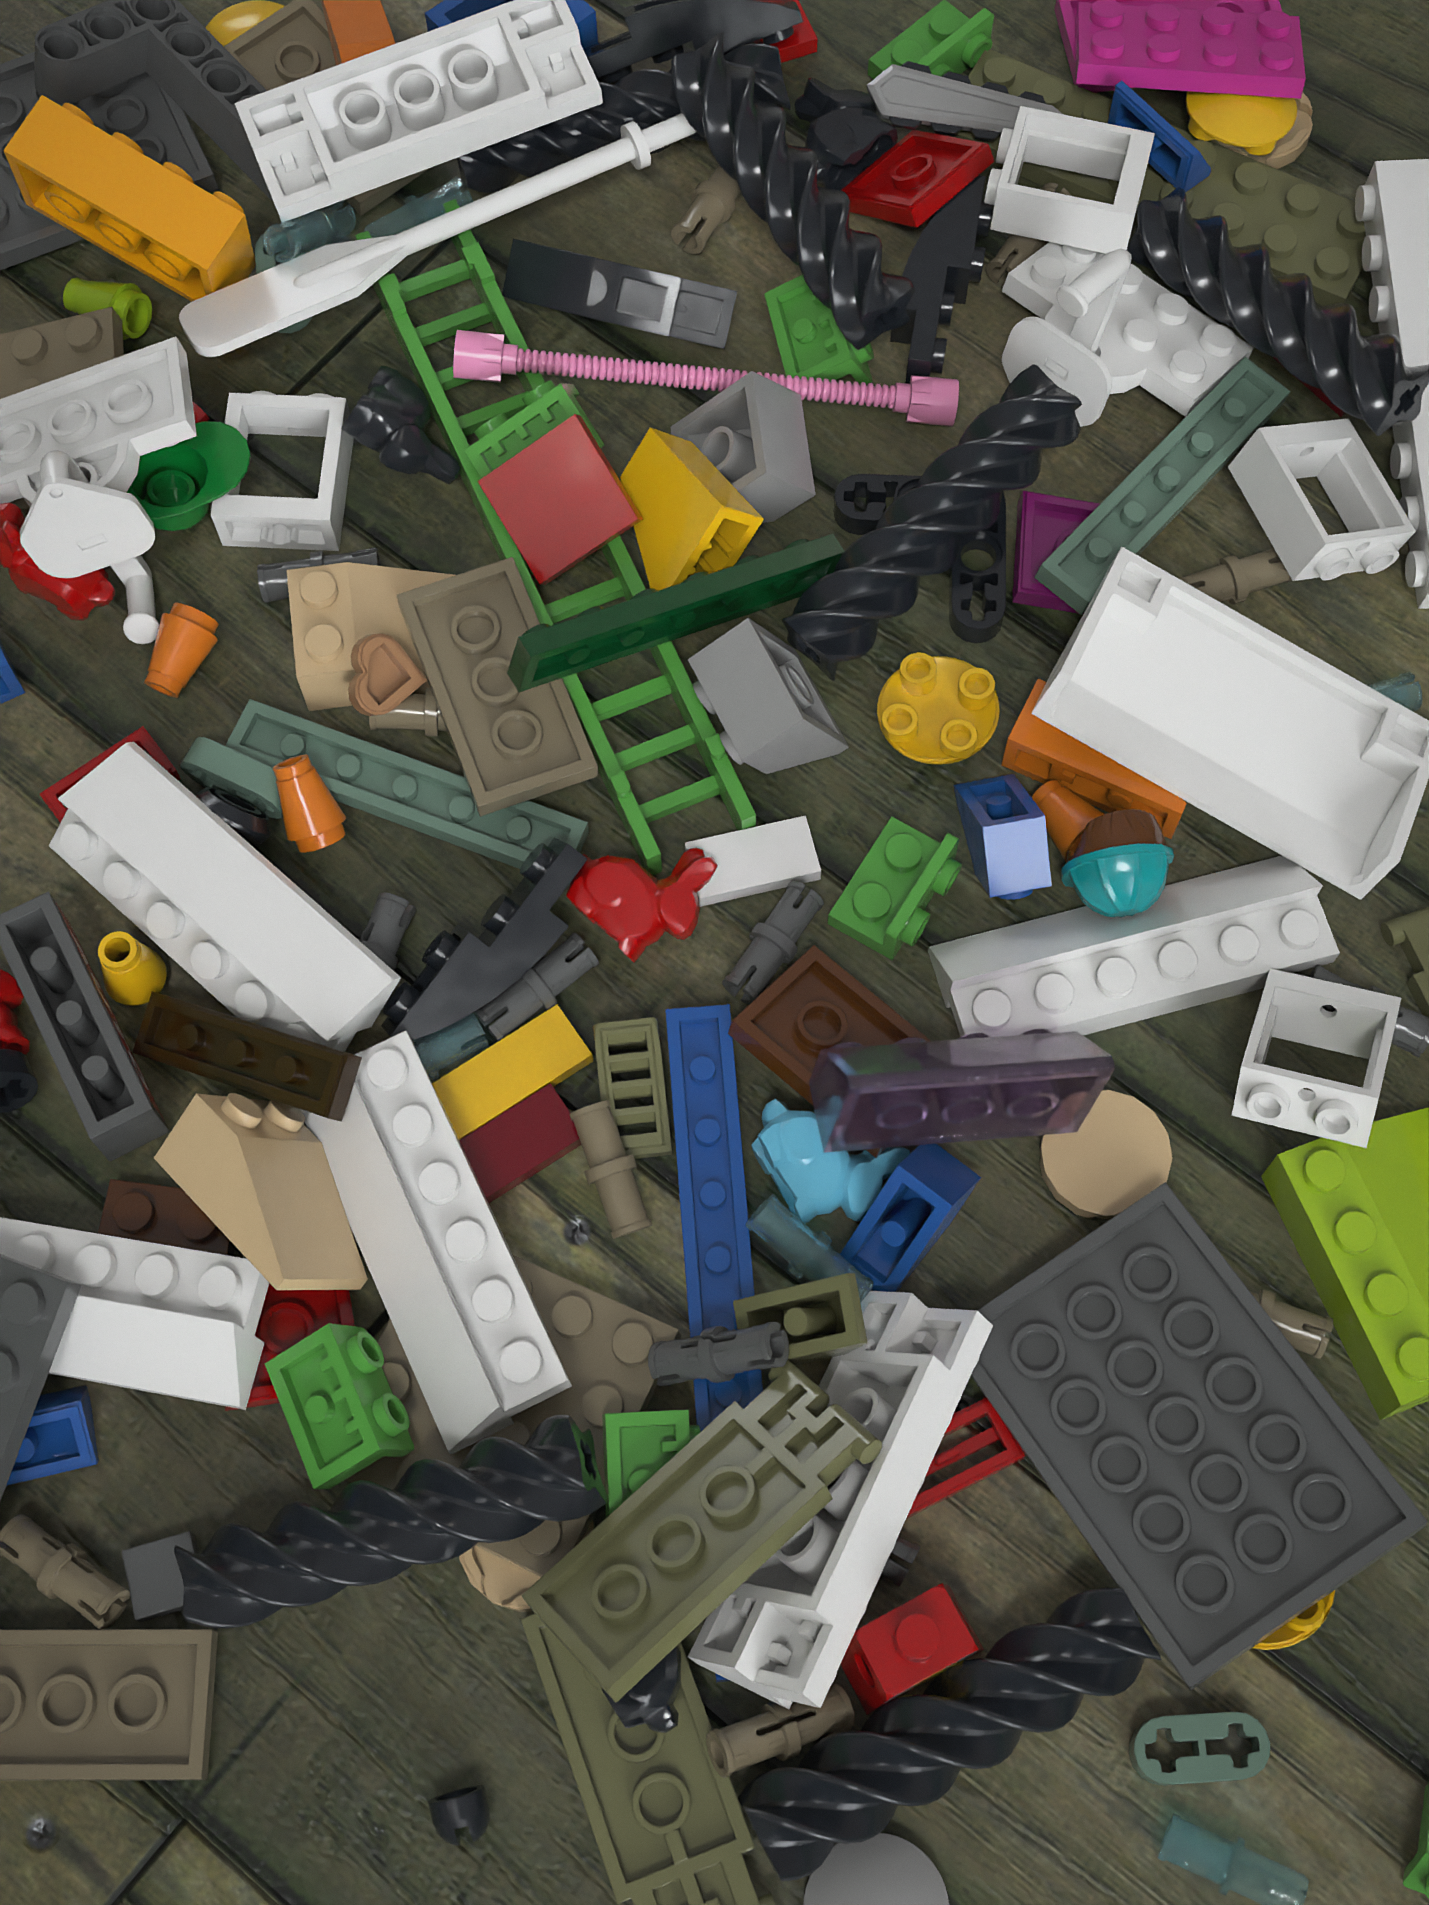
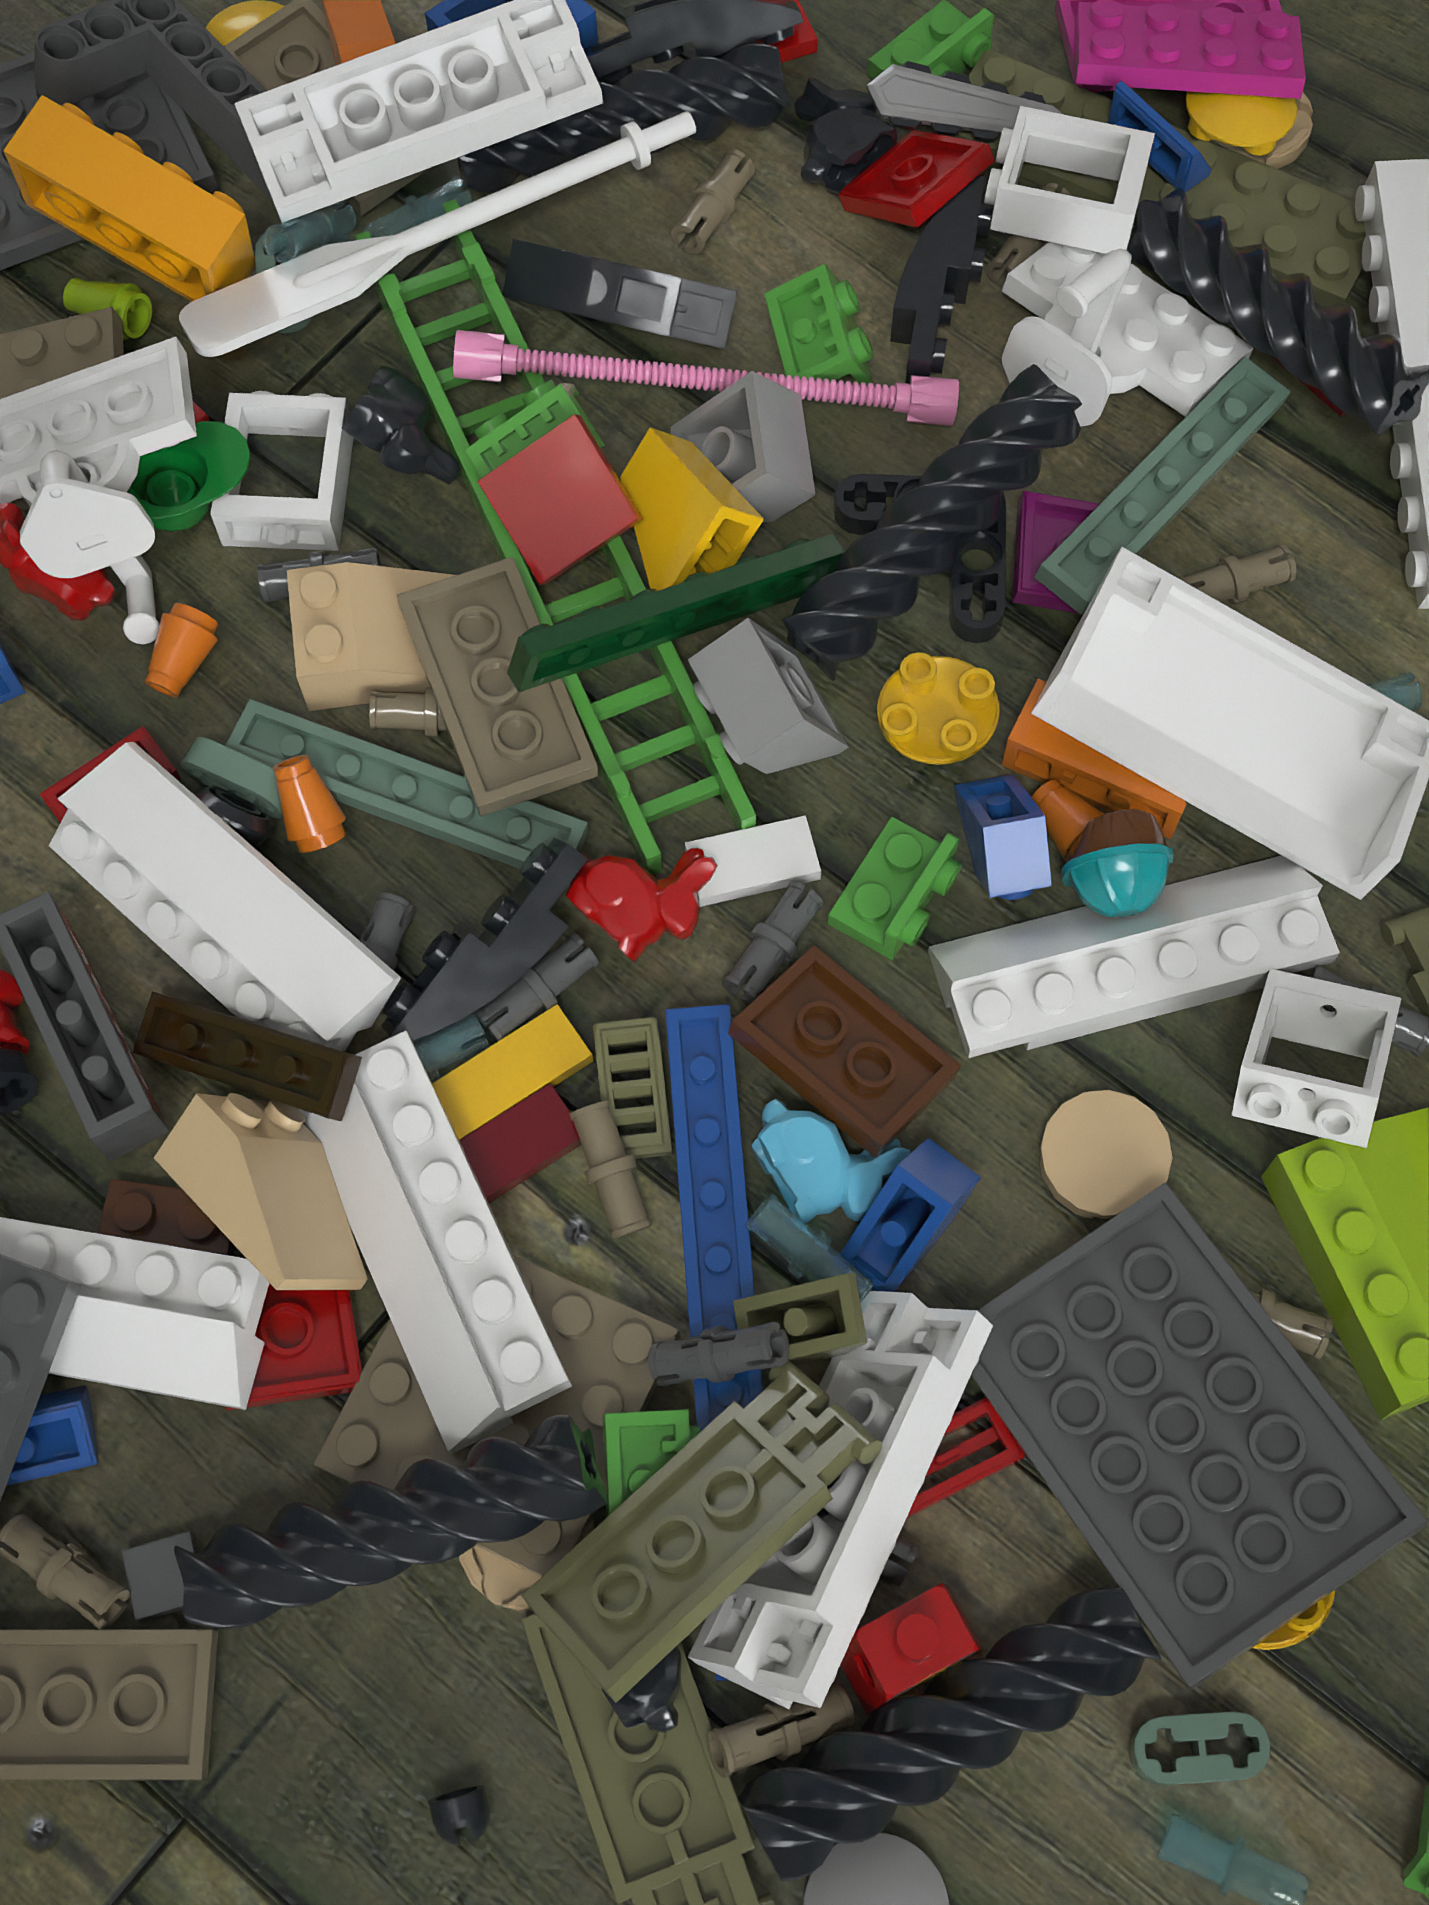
yellow cone [98,931,167,1006] -> none
bright green bracket [265,1323,414,1489] -> none
medium nougat tile [348,633,427,716] -> none
black piece [671,32,915,350] -> none
clear purple slope [809,1029,1115,1153] -> none
white window [1228,418,1416,581] -> none

